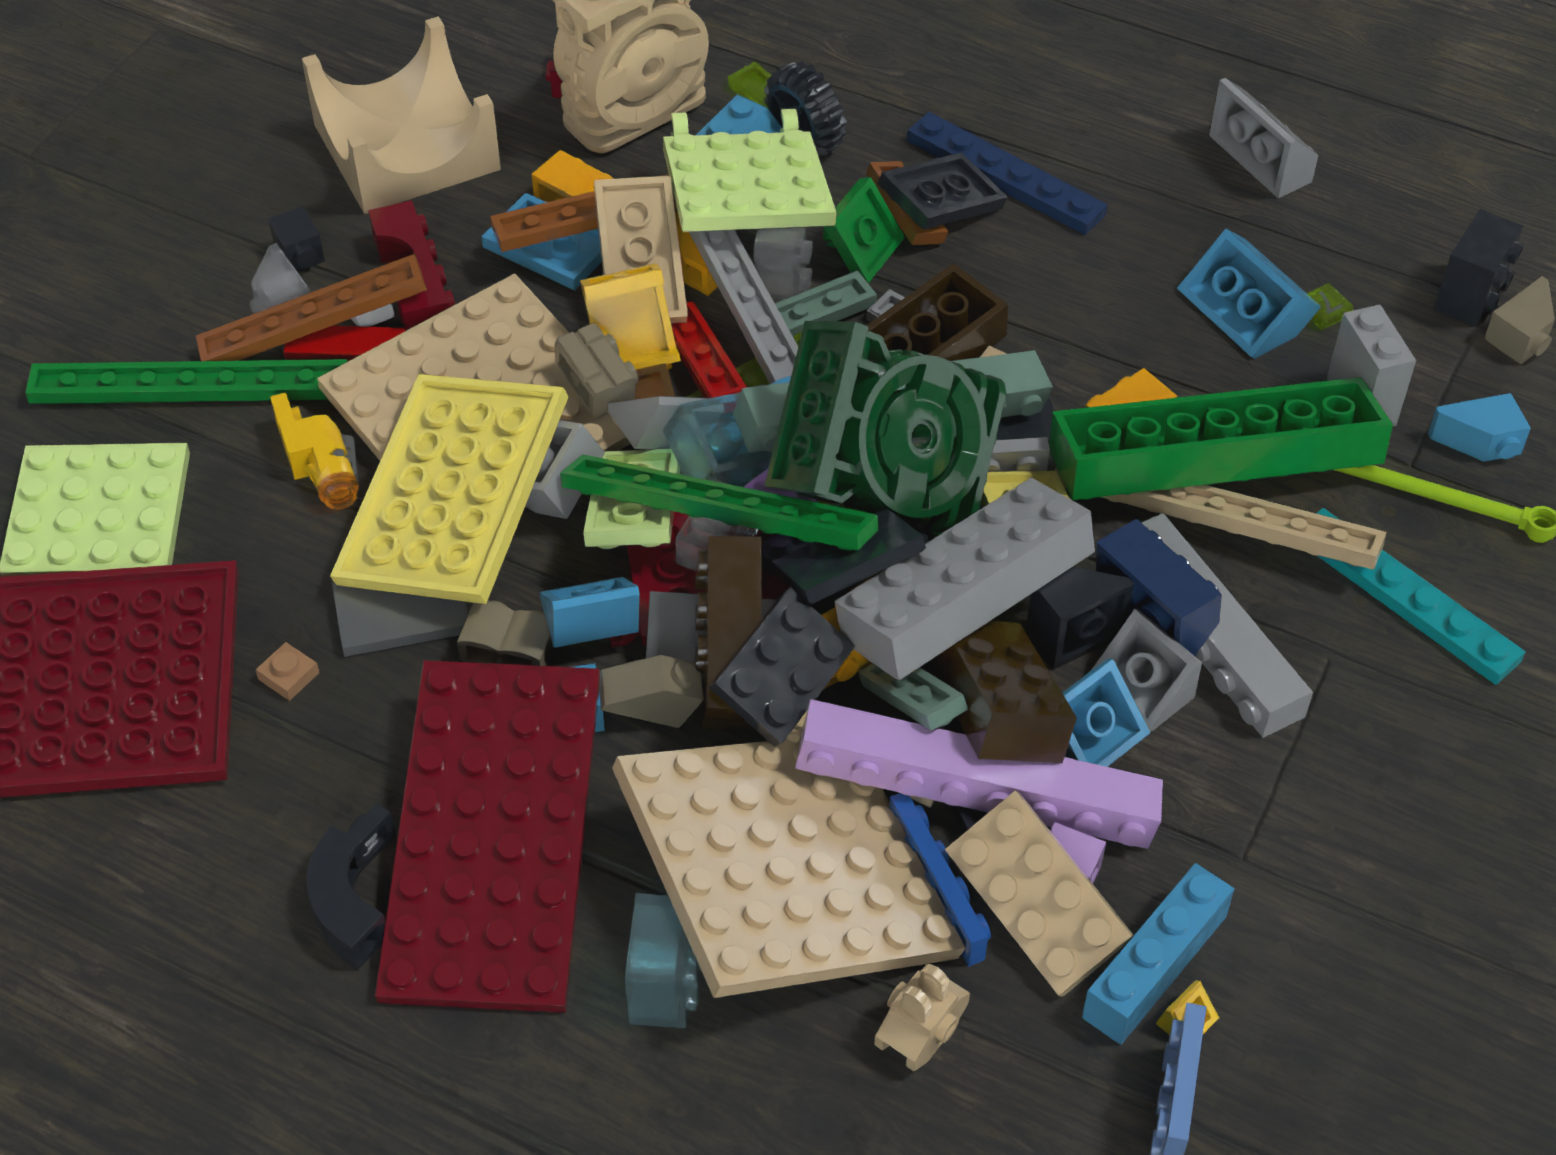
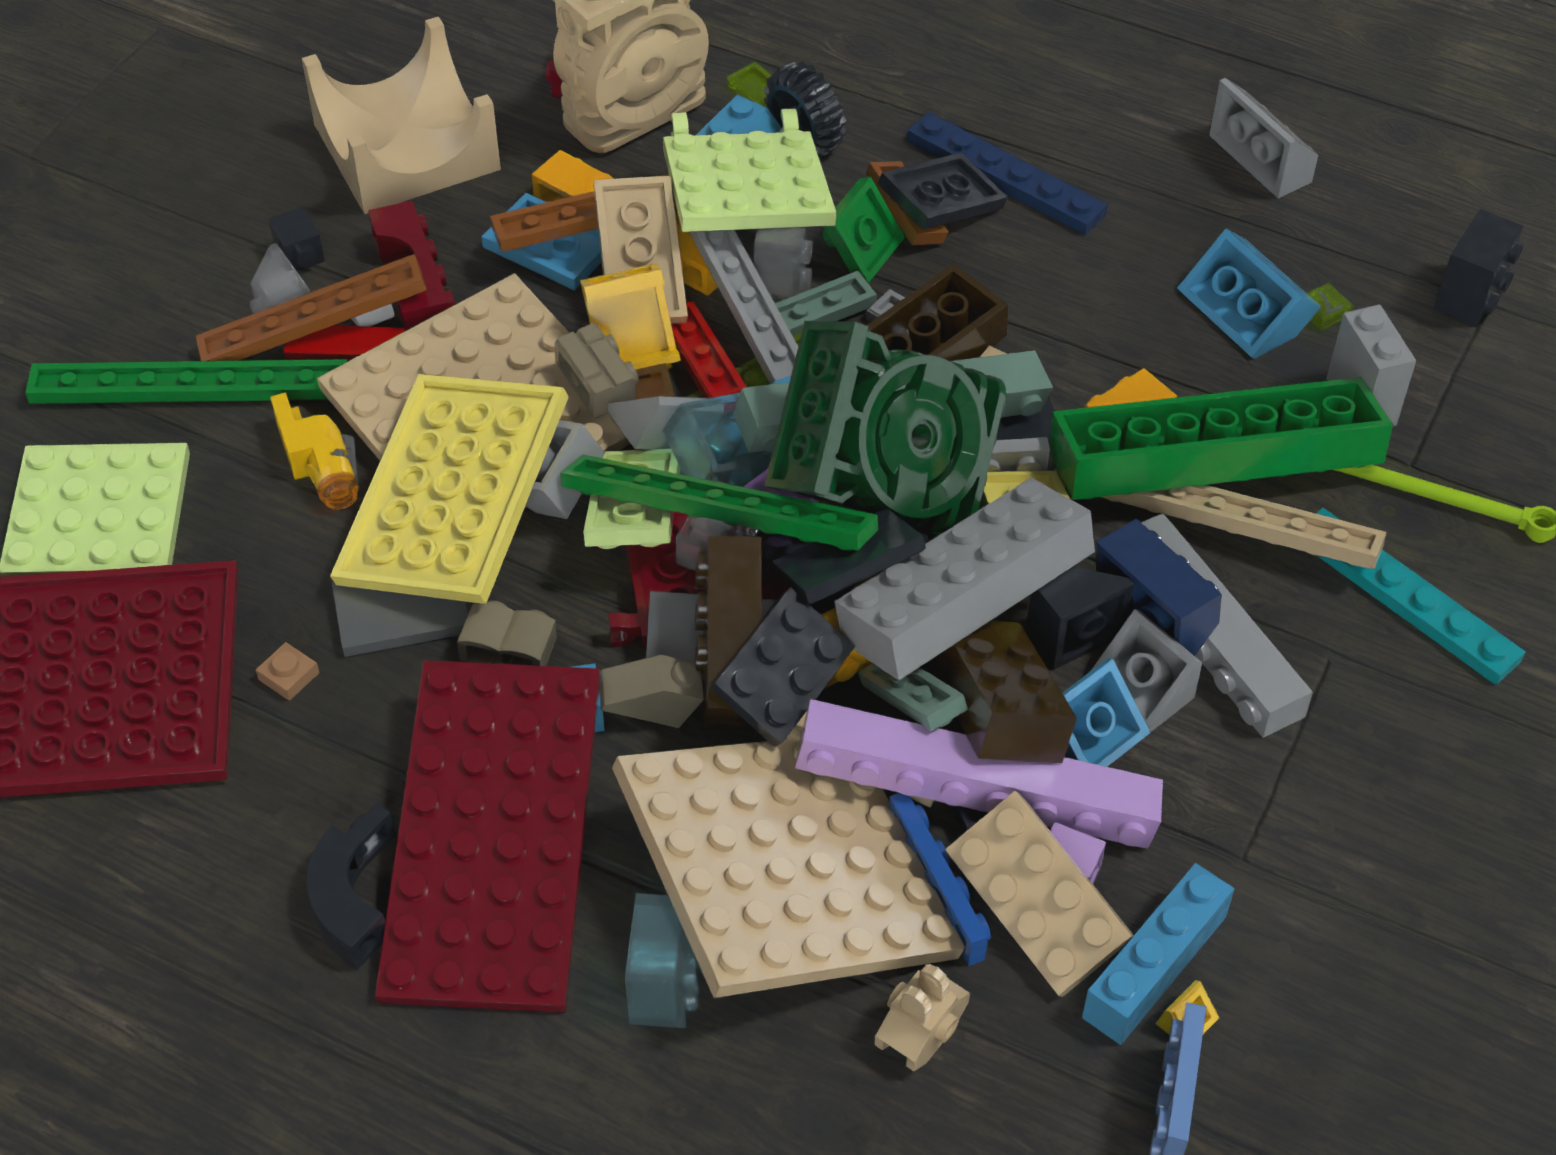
dark azure slope [539,577,639,648] -> none
dark azure slope [1428,393,1531,462] -> none
dark tan slope [1484,276,1555,365] -> none

